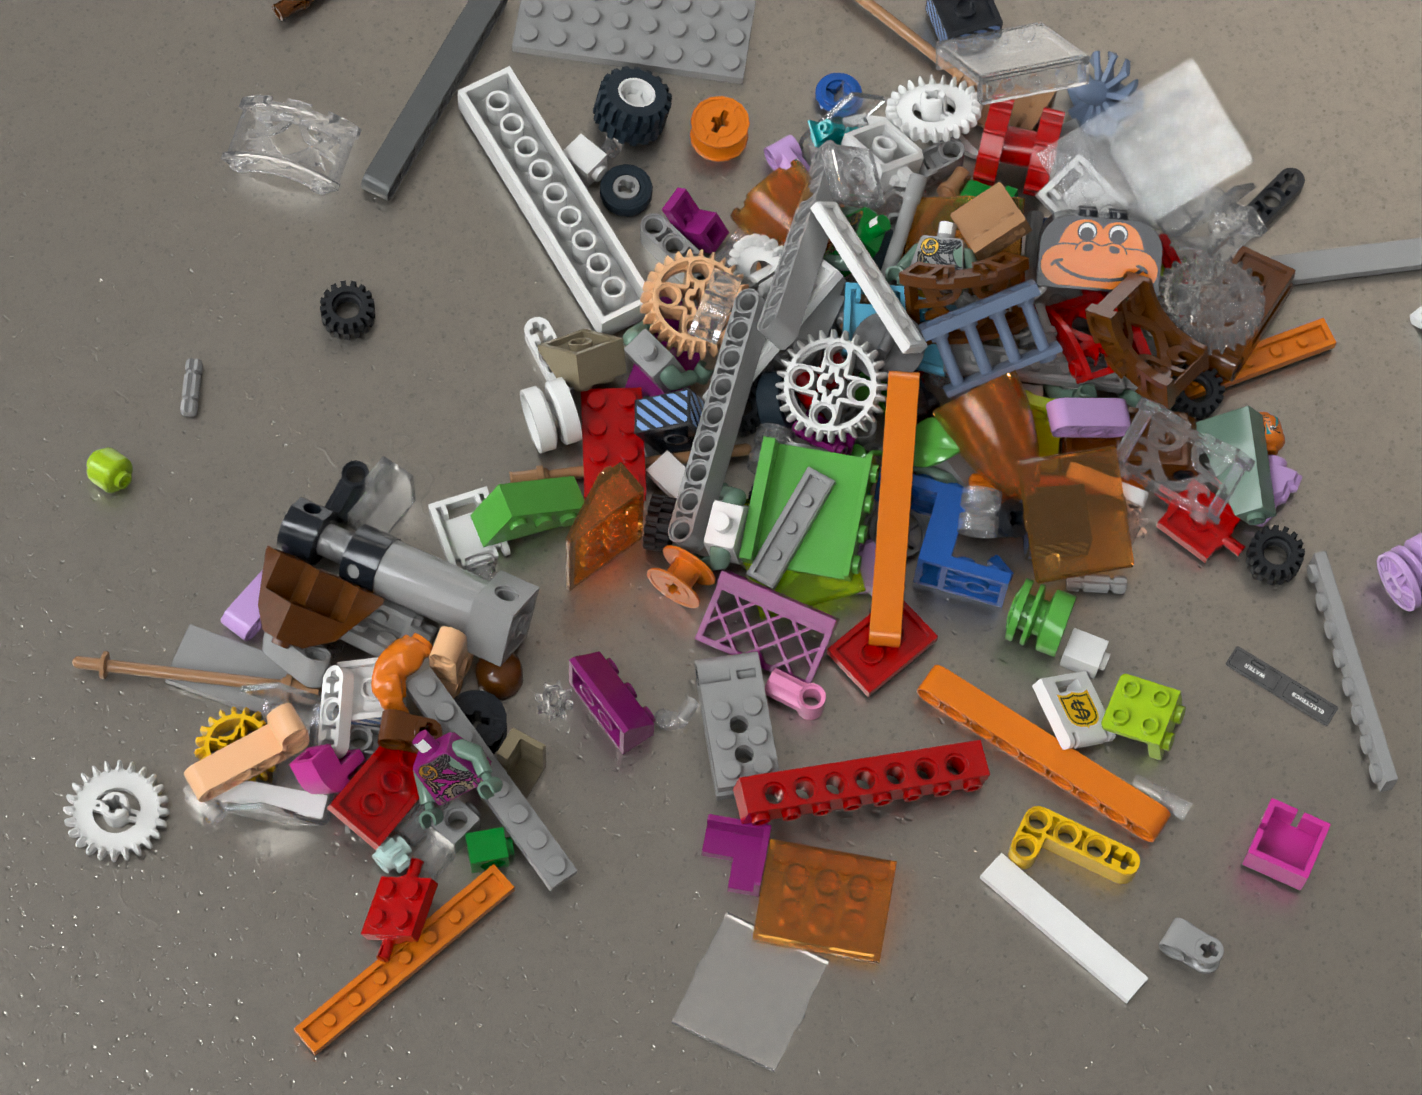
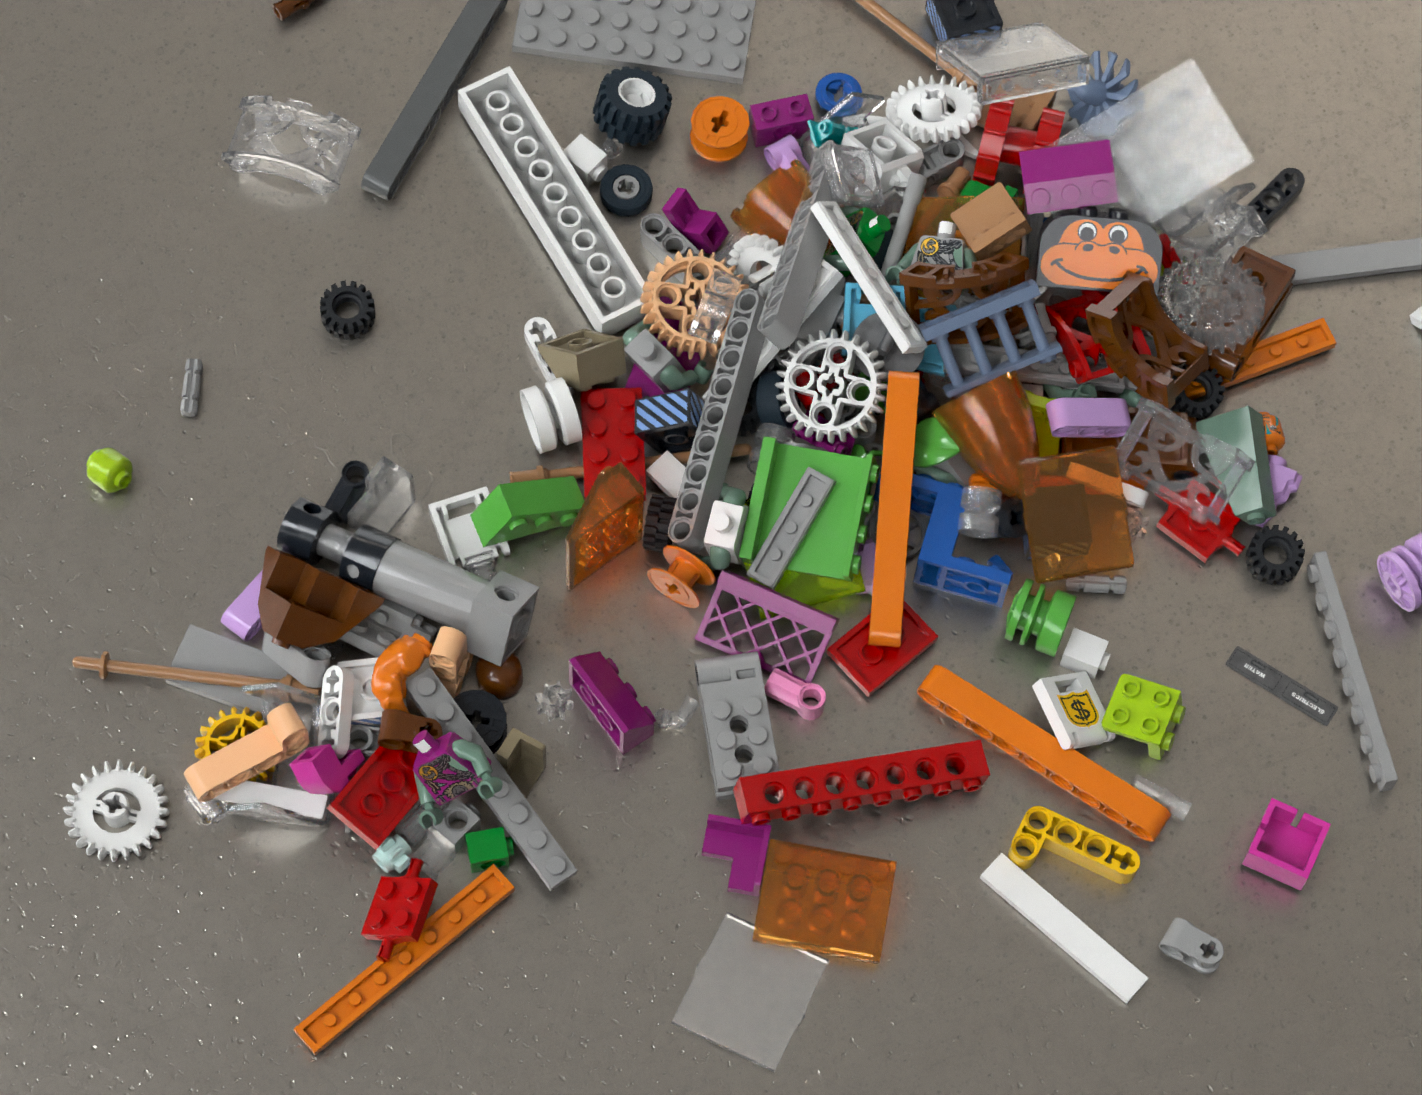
none -> magenta brick [749,93,814,148]
none -> magenta slope [1019,139,1118,215]

